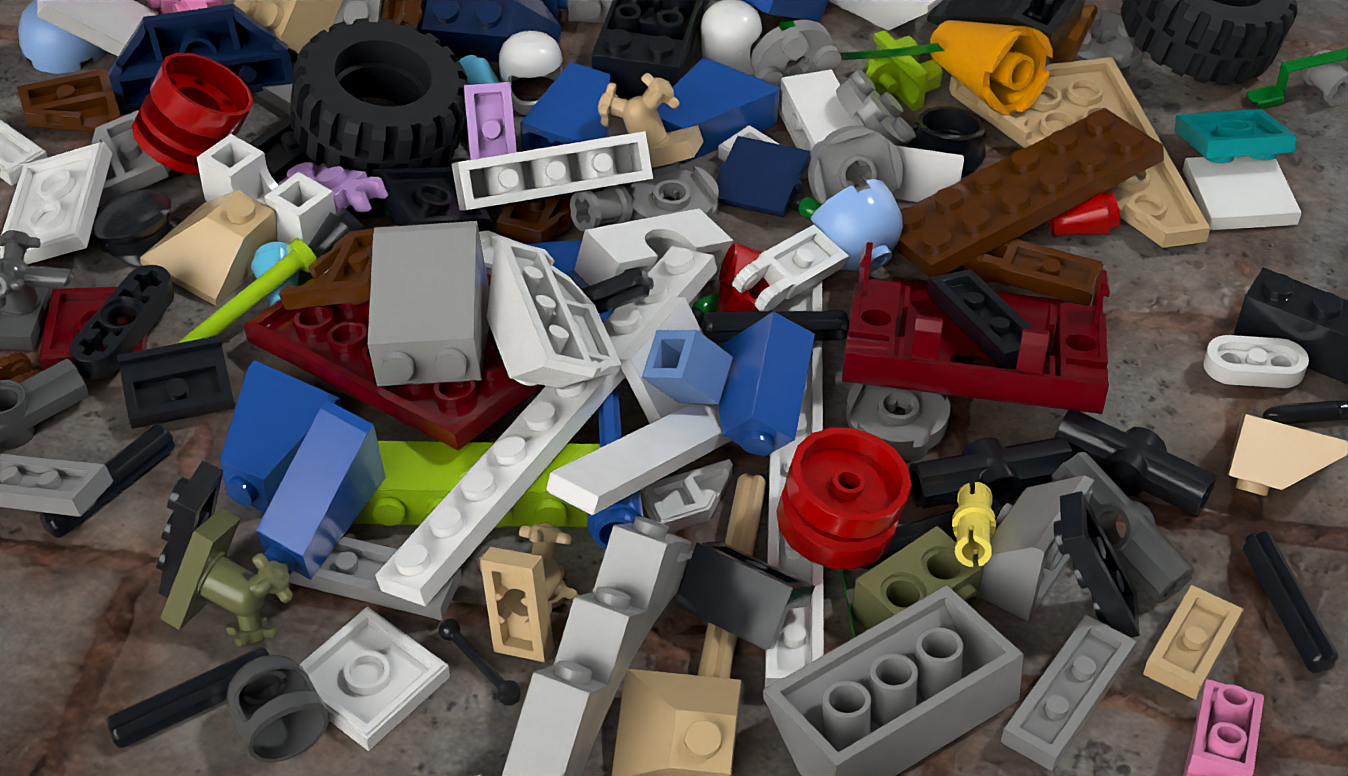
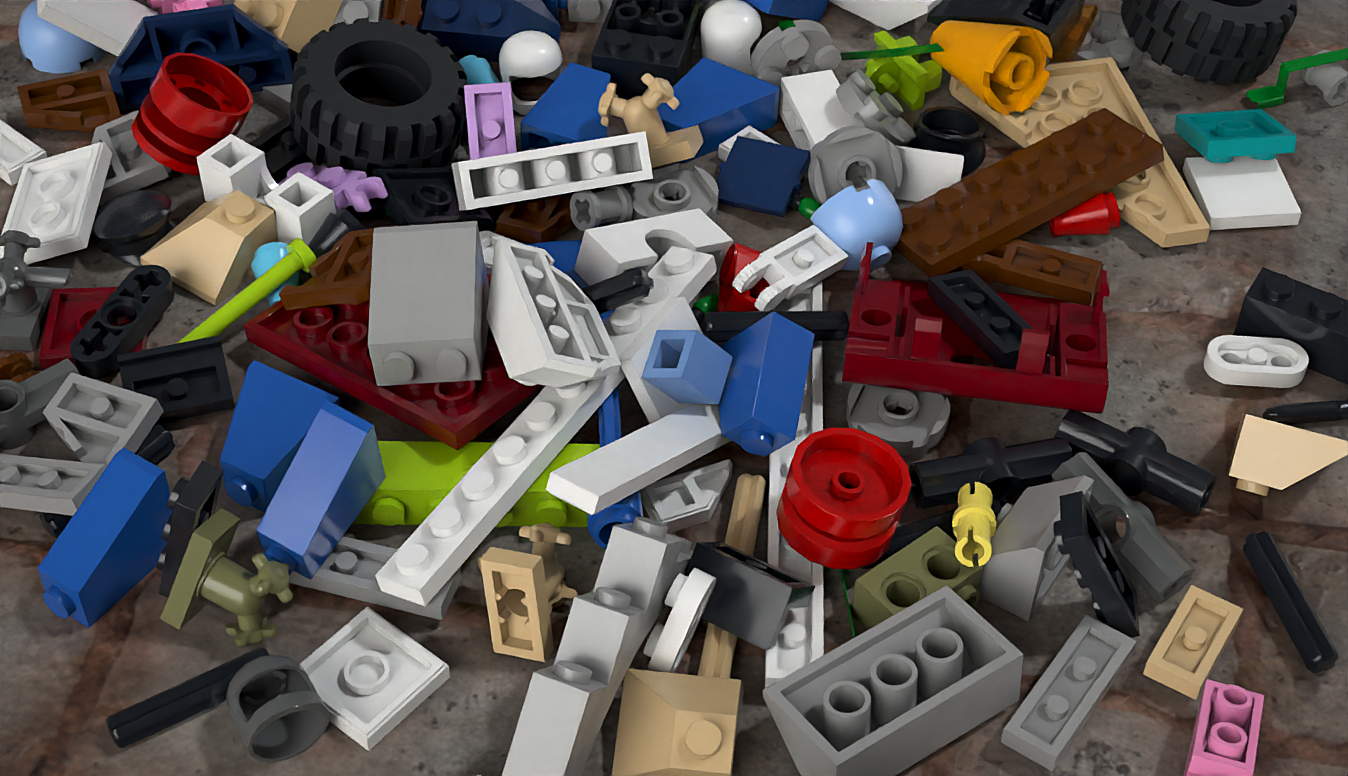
black hinge [439,619,520,706] -> none
none -> blue slope [37,447,173,628]
none -> light grey wing [42,372,164,467]
none -> white plate [643,568,716,673]

